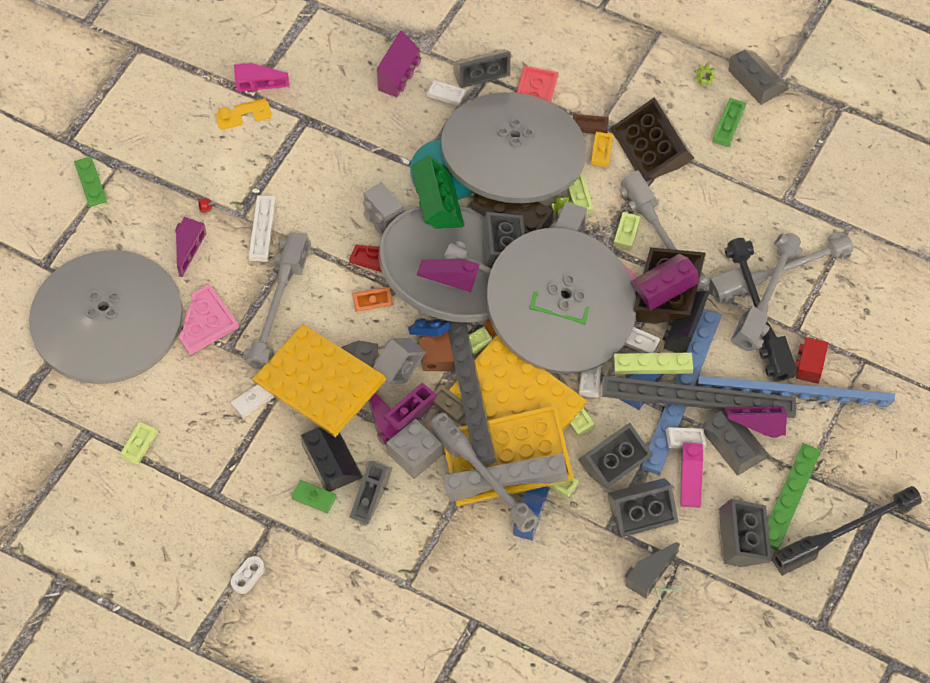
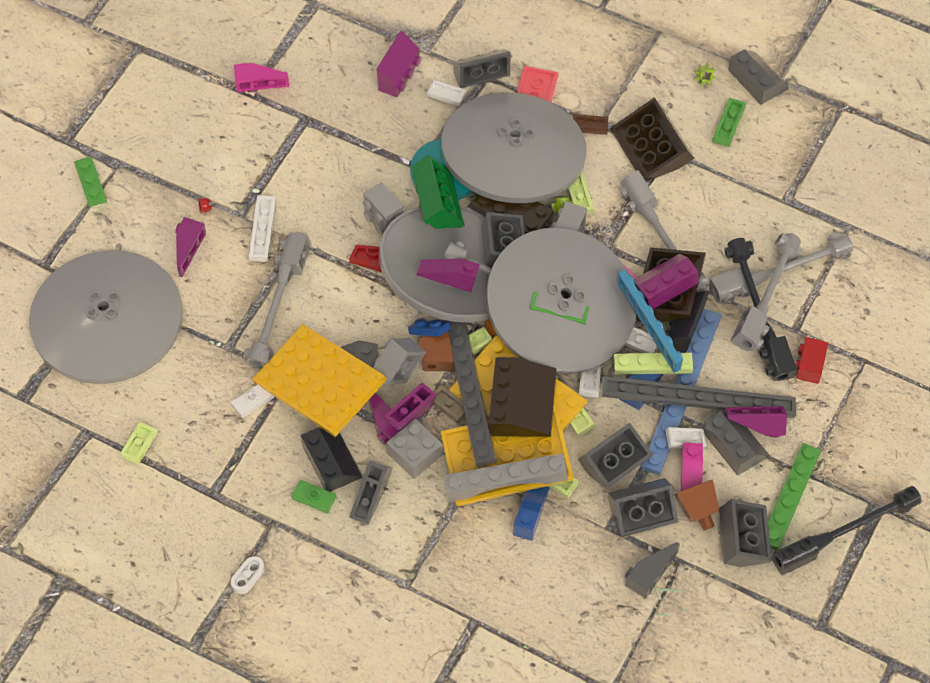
bright pink plate [179,284,239,355] -> none
yellow piece [215,98,272,130] -> none
orange slope [352,287,393,312] -> none
light grey bar [431,413,538,532] -> none
yellow plate [591,132,614,167] -> none
yellowish green plate [613,212,641,250] -> none
medium blue plate [697,376,895,407] -> none
none -> dark brown slope [489,357,557,437]
none -> dark azure plate [617,270,683,373]
none -> dark orange torso [674,479,719,530]

